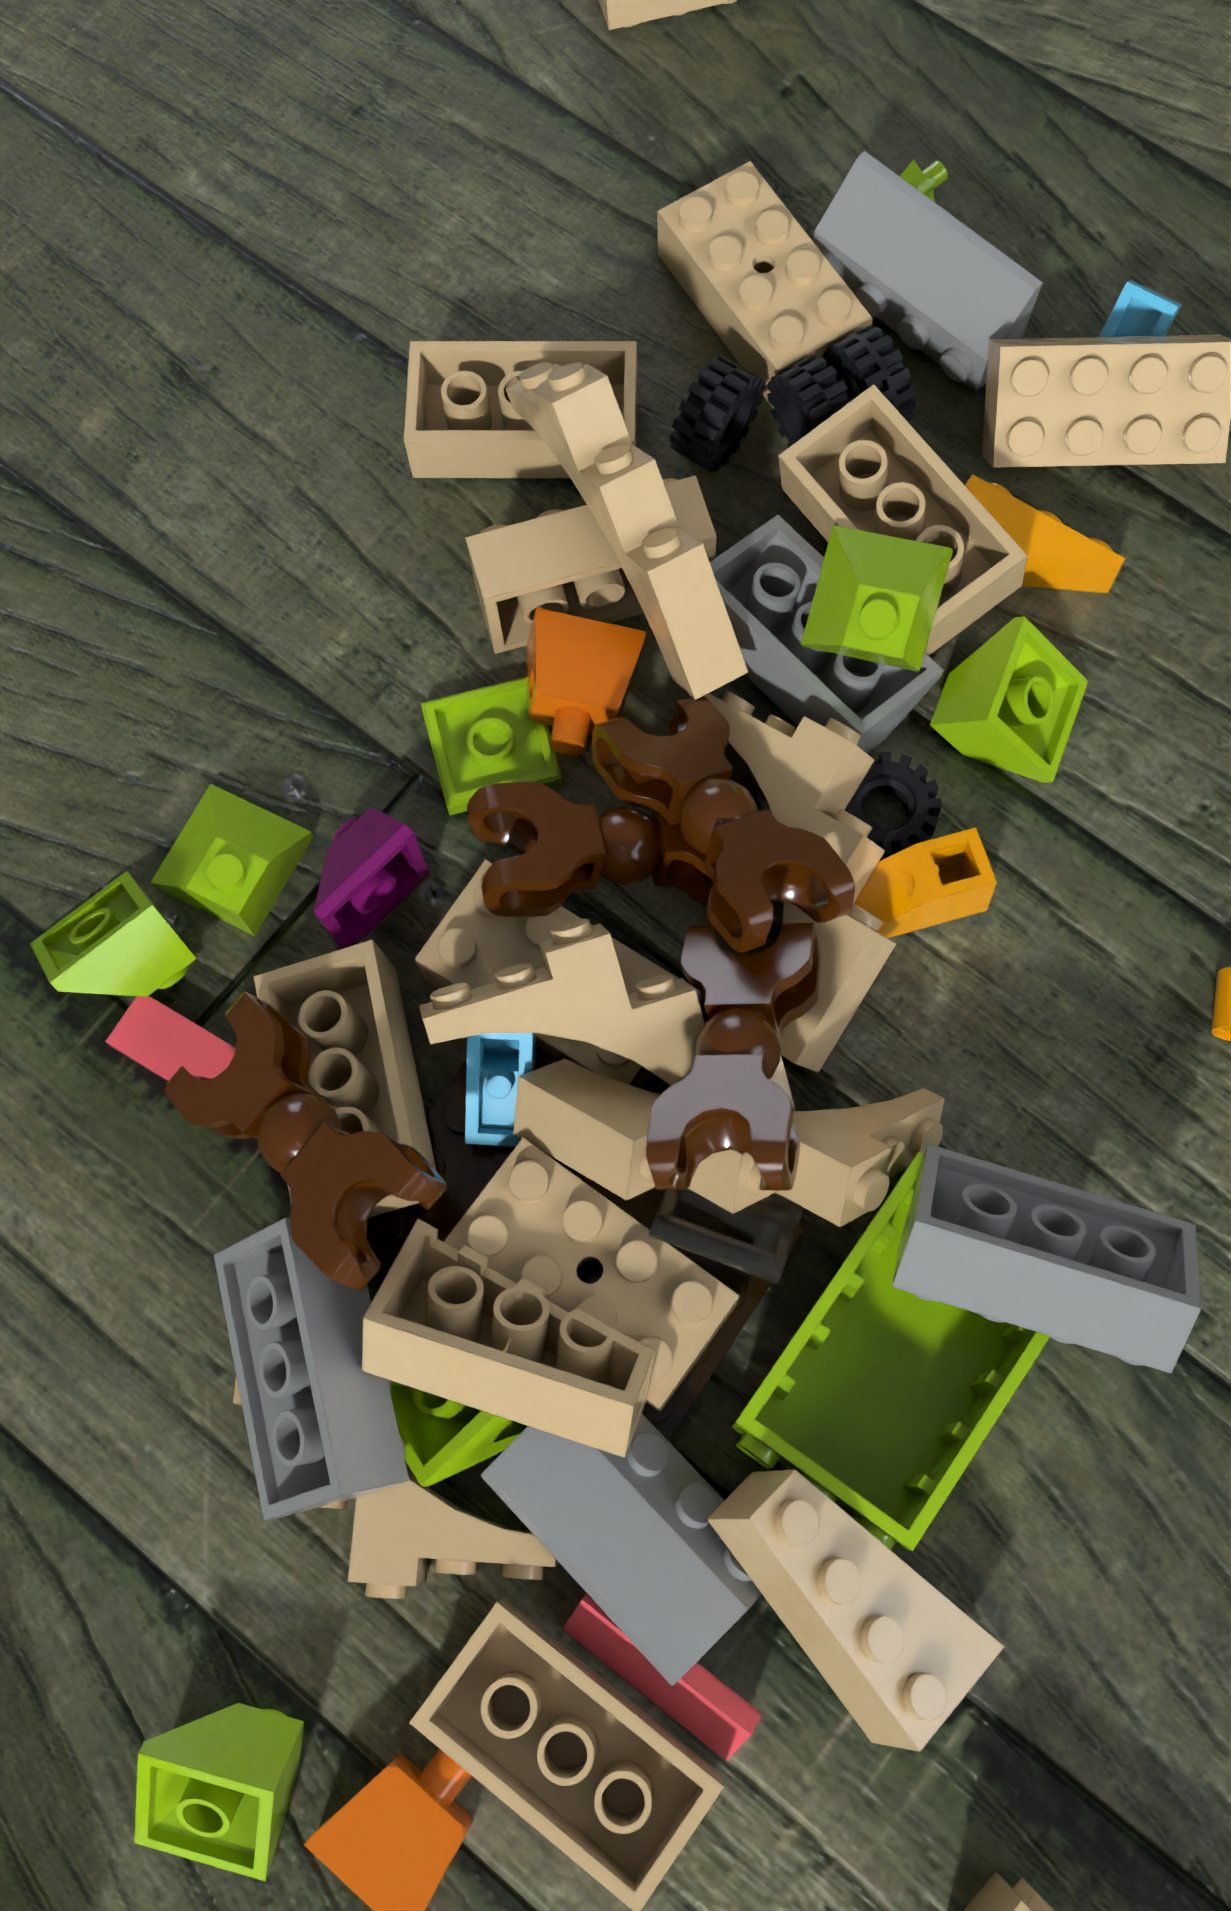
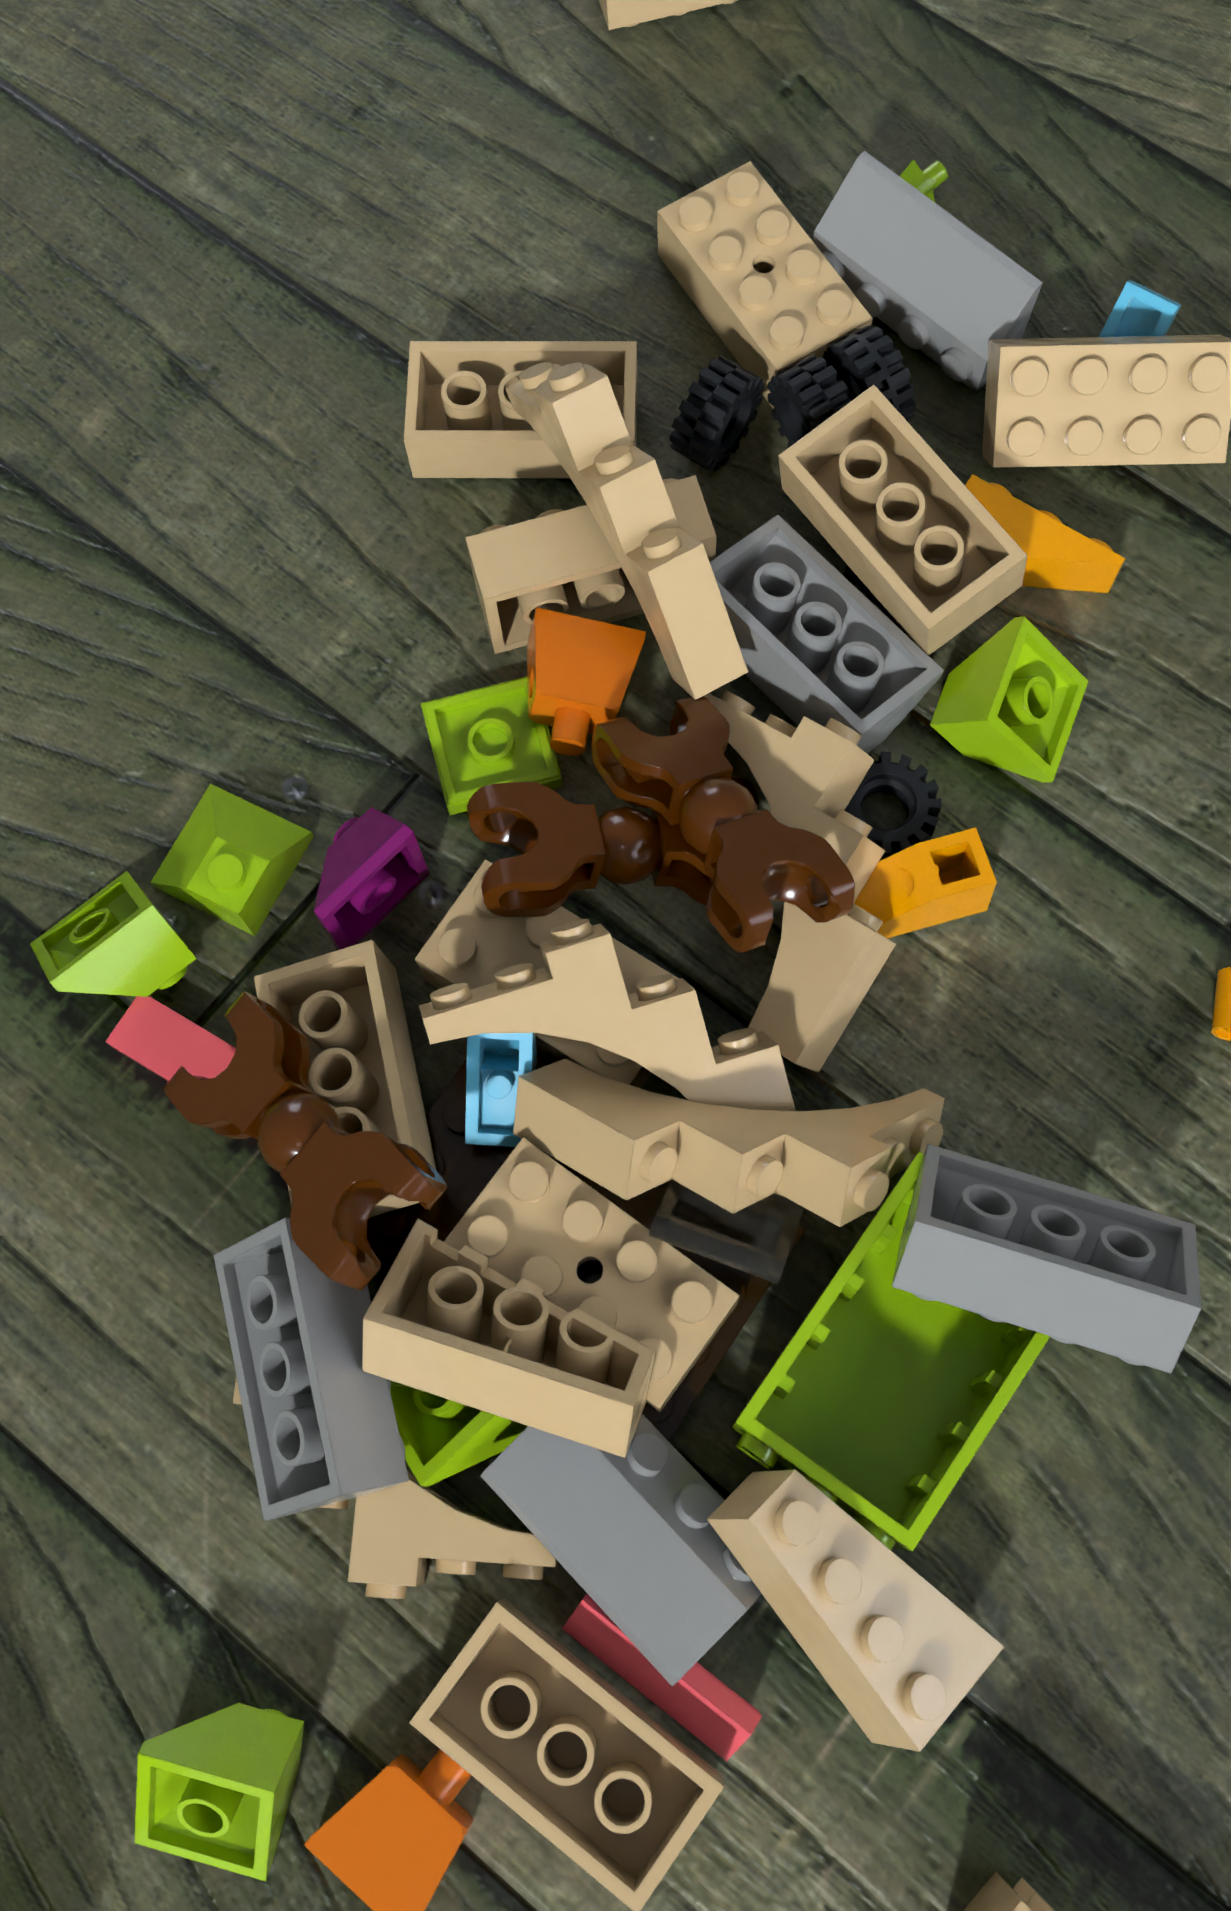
reddish brown piece [646,922,820,1190] -> none
lime slope [801,525,953,672] -> none

